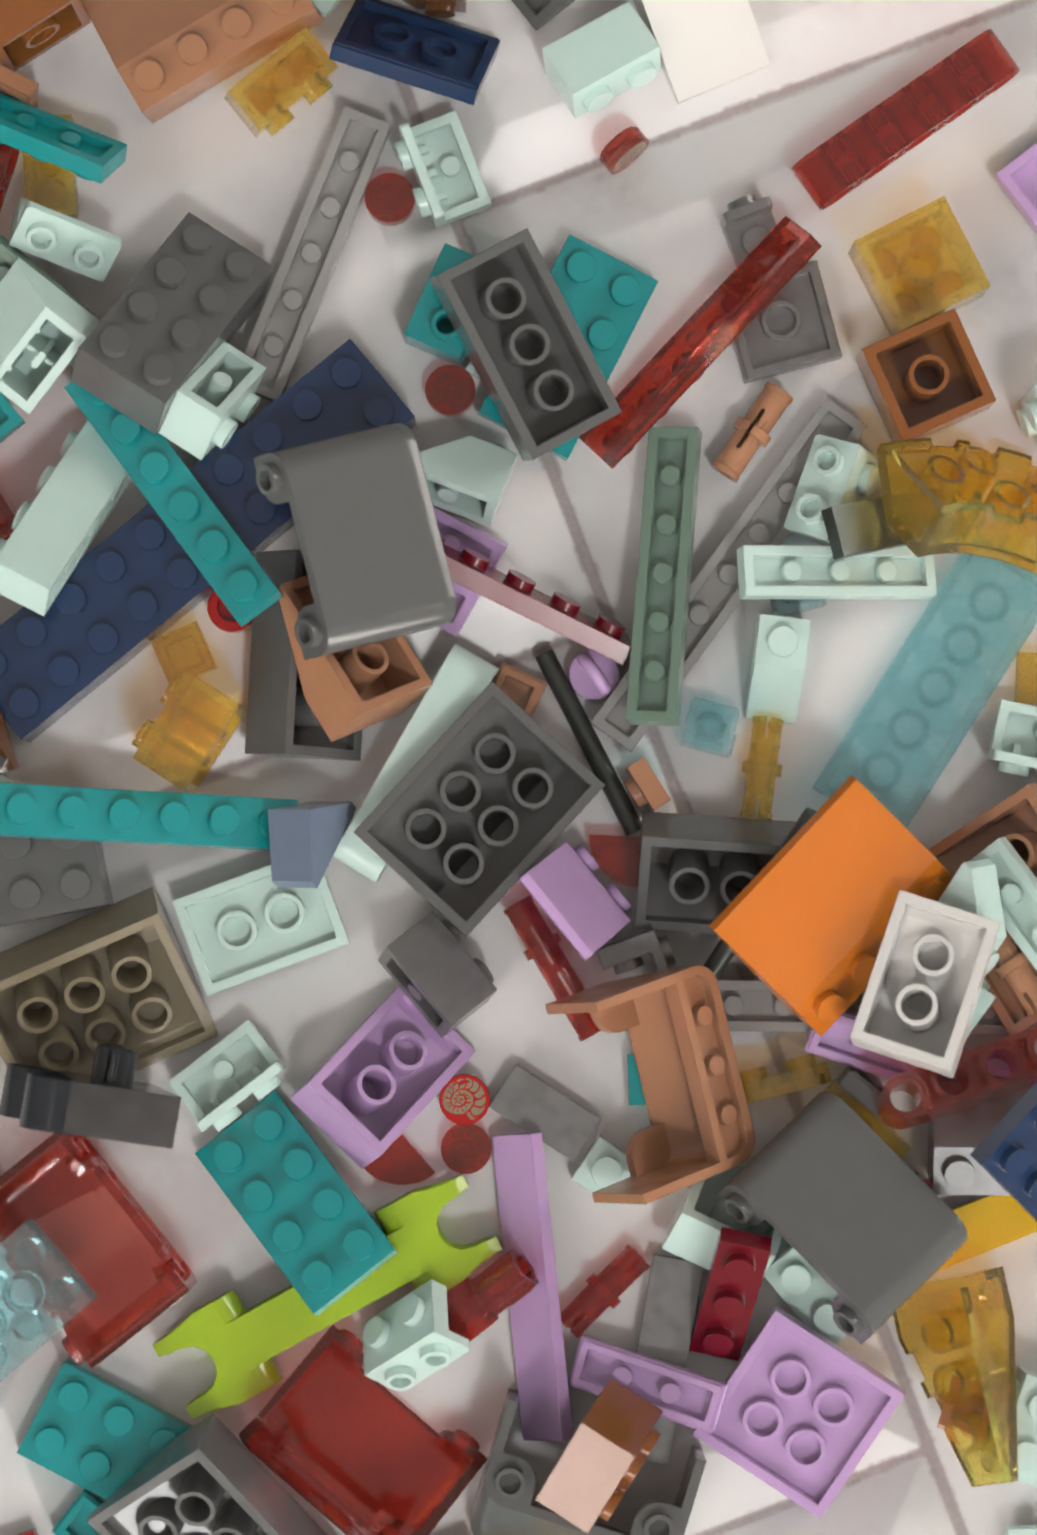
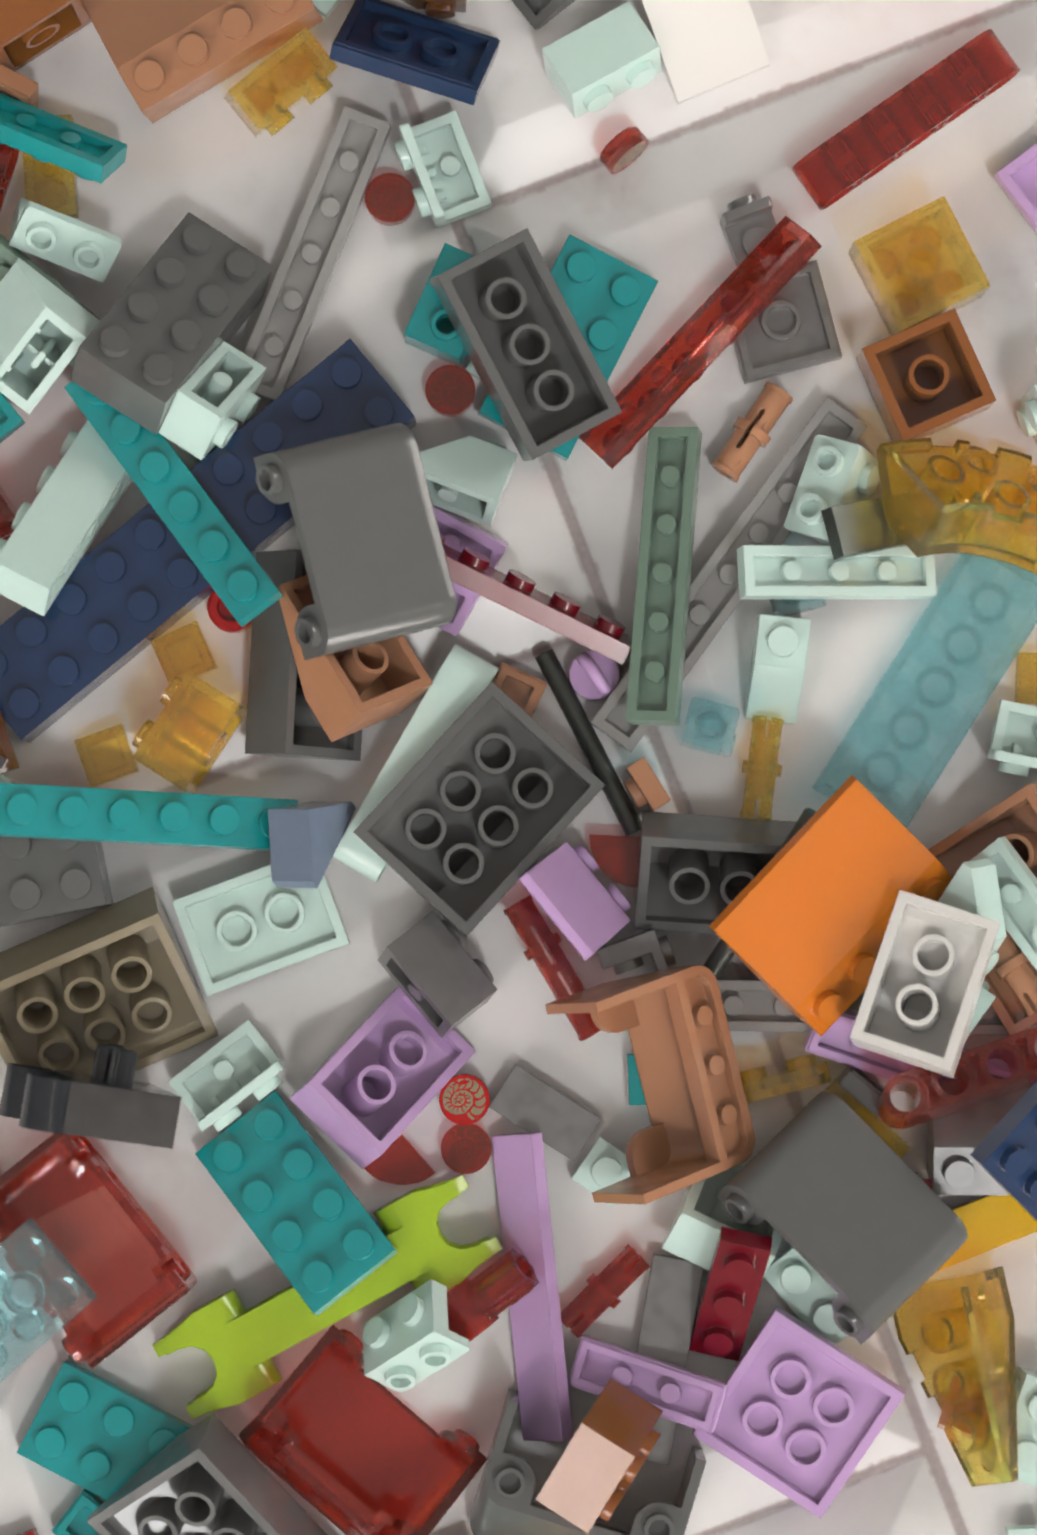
none -> clear yellow tile [74,724,140,788]

